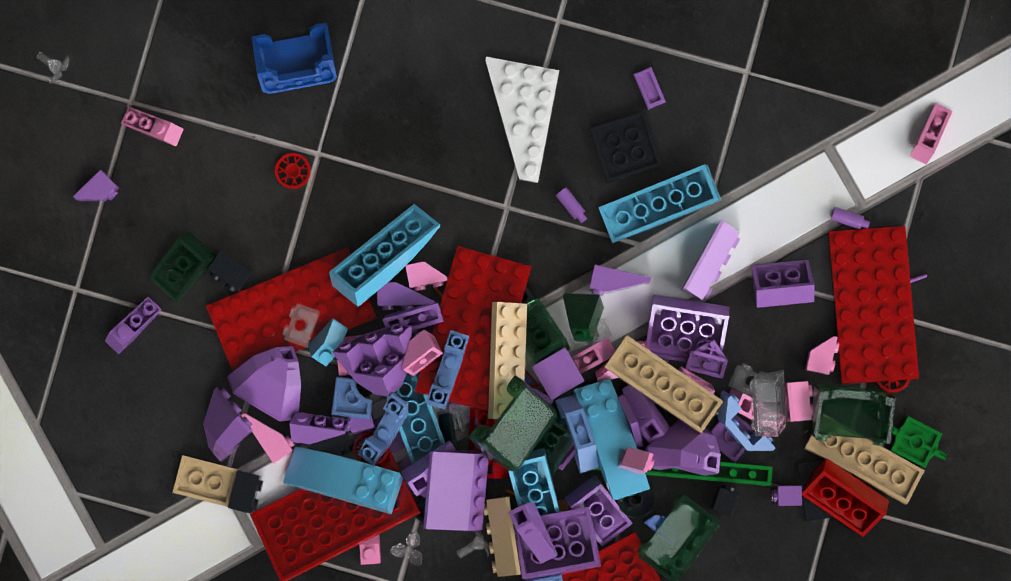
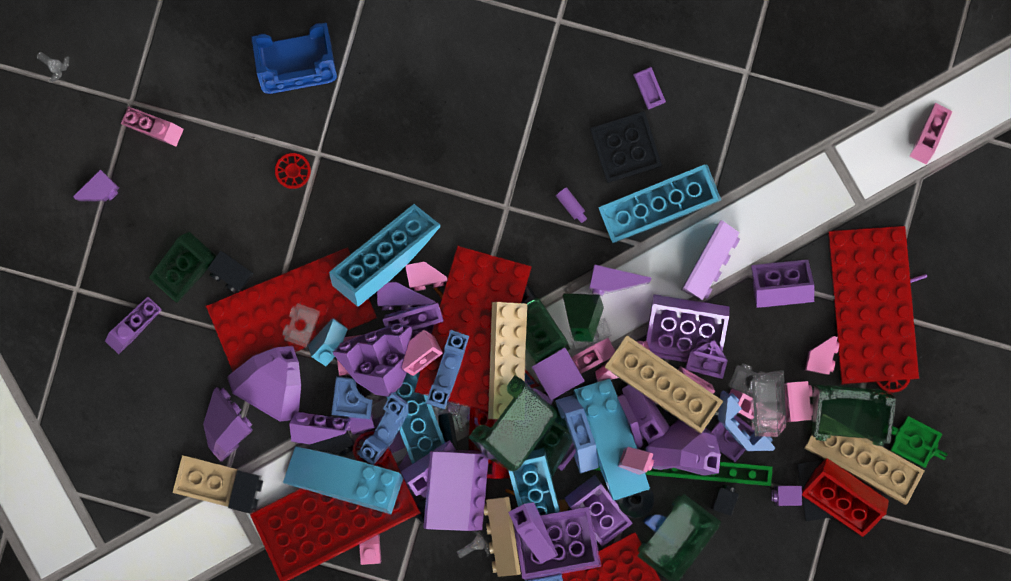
bright pink slope [242,413,294,463] -> none
clear plant [390,532,422,565] -> none
white wing [485,57,559,183] -> none
medium lavender cylinder [830,207,870,229] -> none

